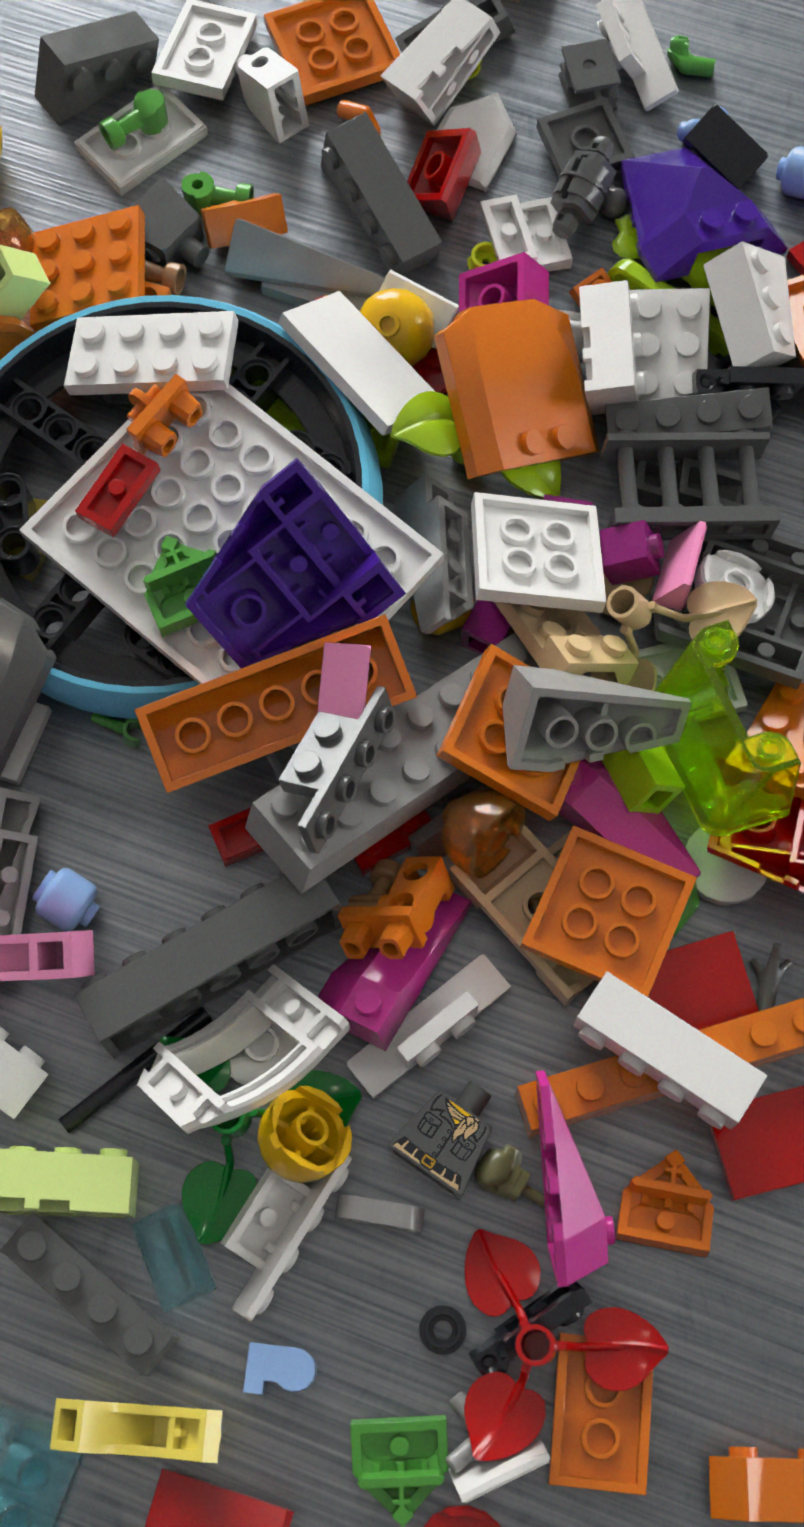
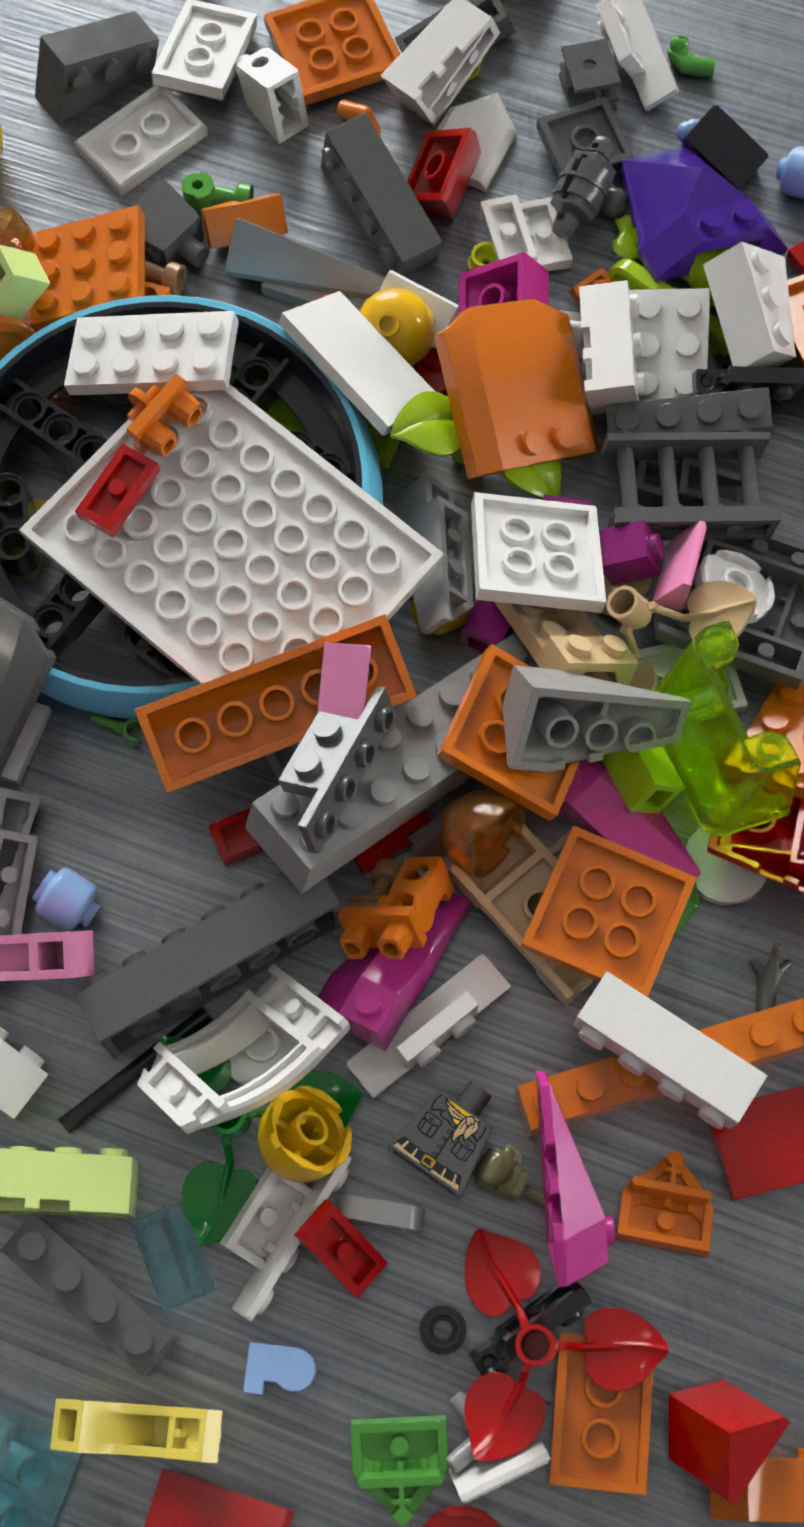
bright green leg [98,89,168,151] -> none
bright green slope [143,536,217,637] -> none
dark purple wedge [185,458,406,669] -> none
red tile [648,931,759,1030] -> none
none -> red plate [294,1199,388,1299]
none -> red slope [668,1379,790,1506]

